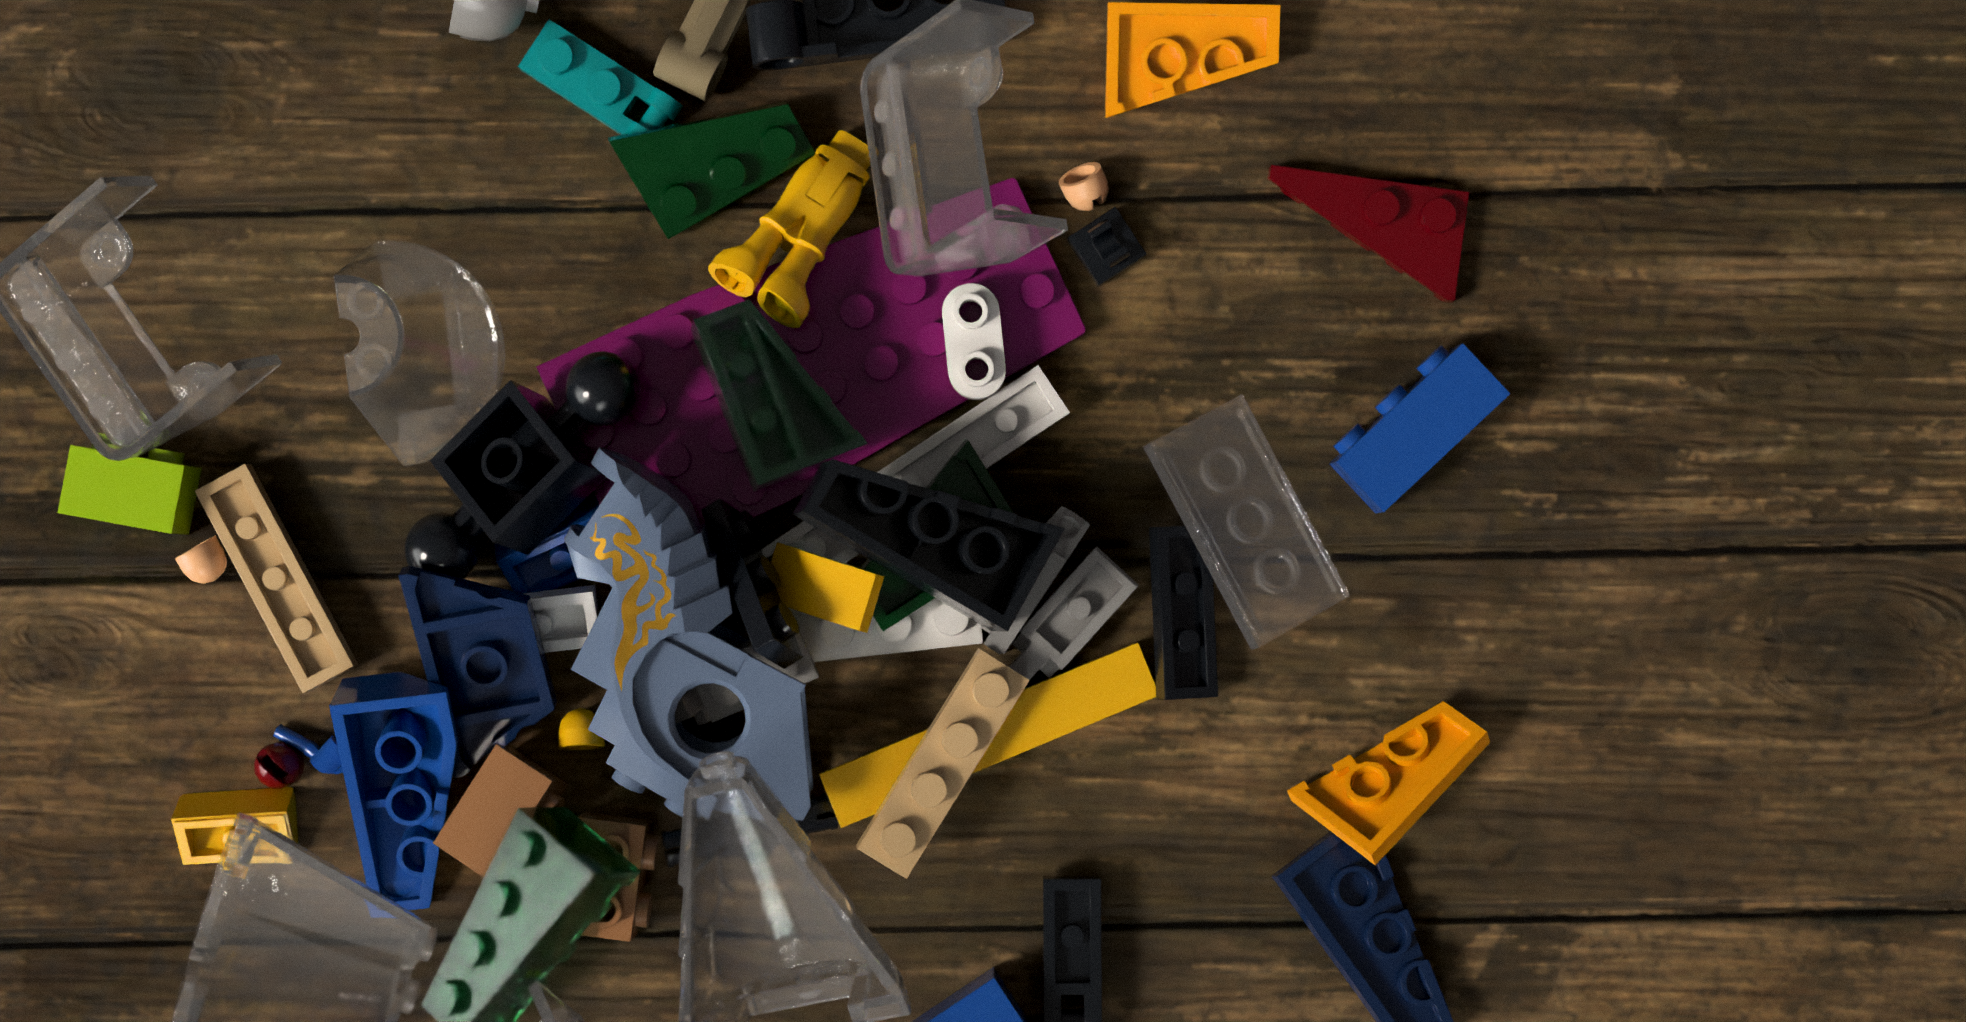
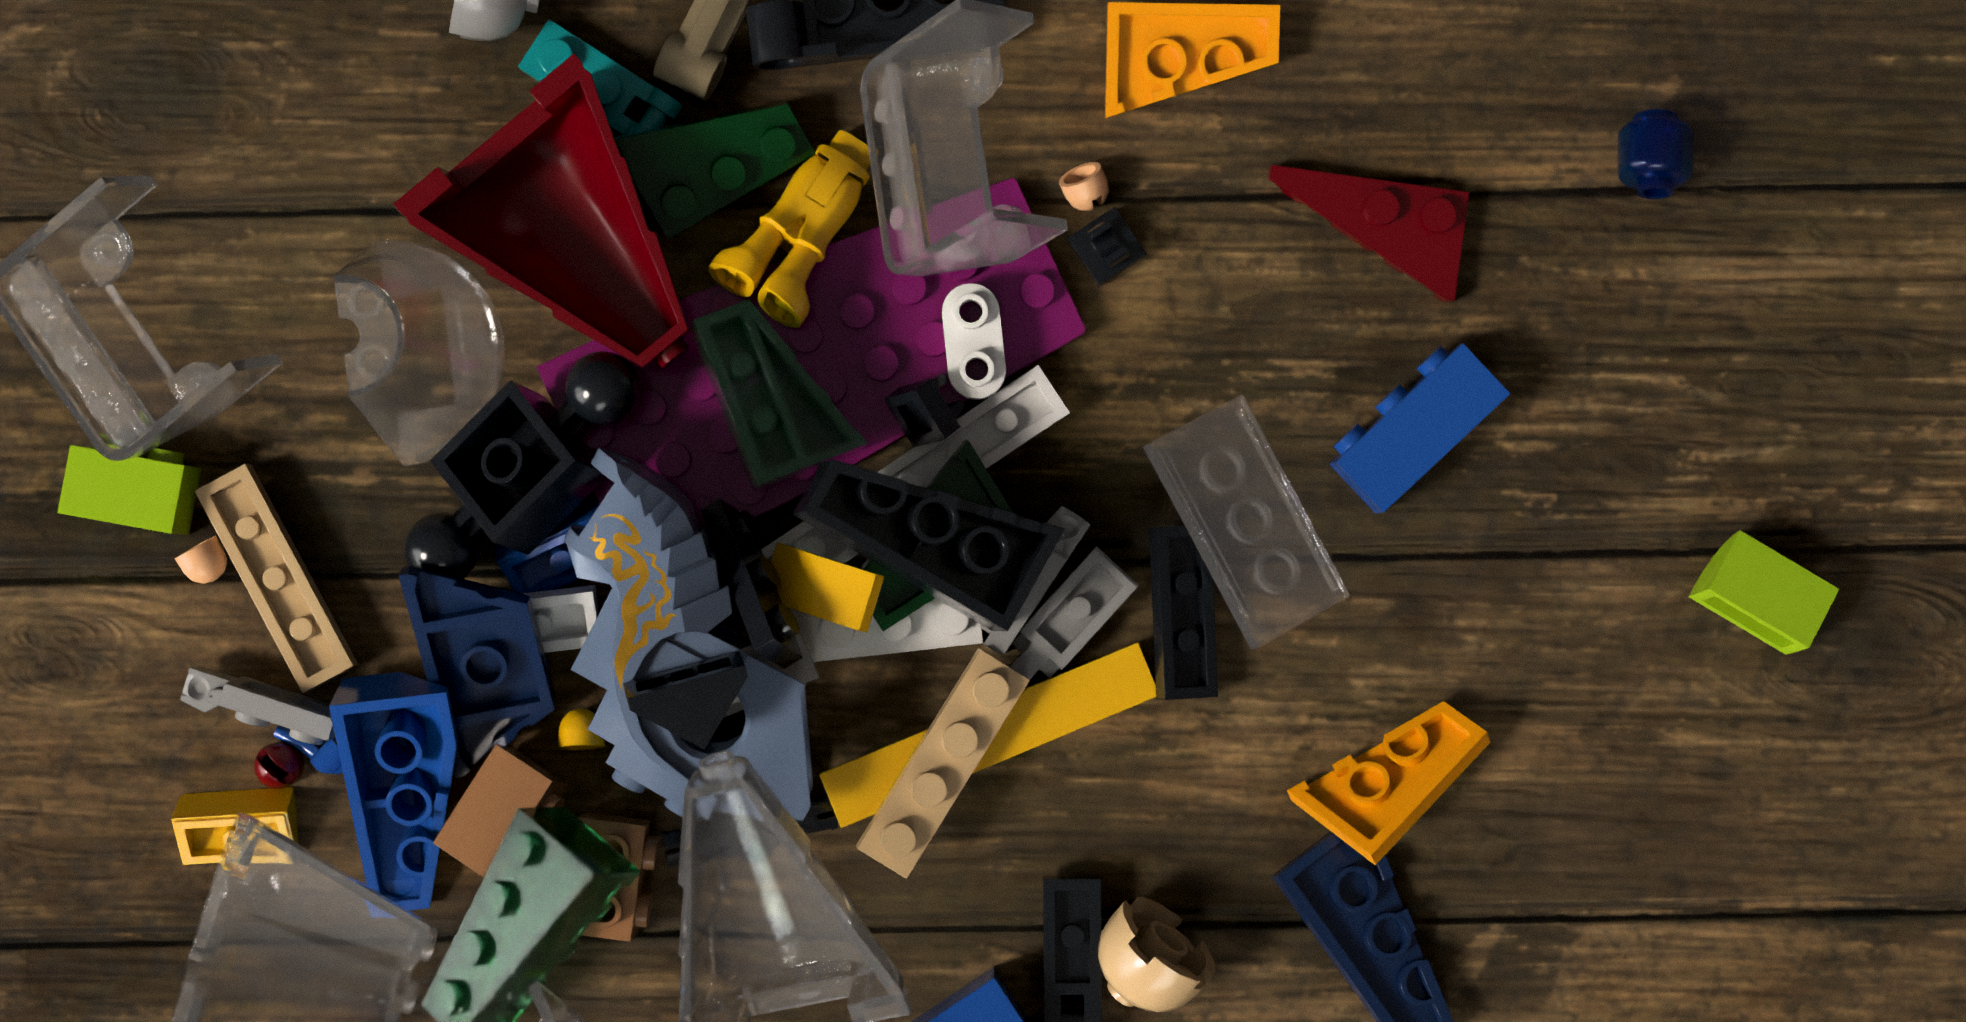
none -> light grey hinge [180,665,335,745]
none -> dark red cone [393,54,691,369]
none -> black slope [623,651,748,750]
none -> black tile [884,375,964,447]
none -> tan cylinder [1098,897,1215,1012]
none -> clear blue head [1618,109,1693,199]
none -> lime brick [1688,530,1840,655]

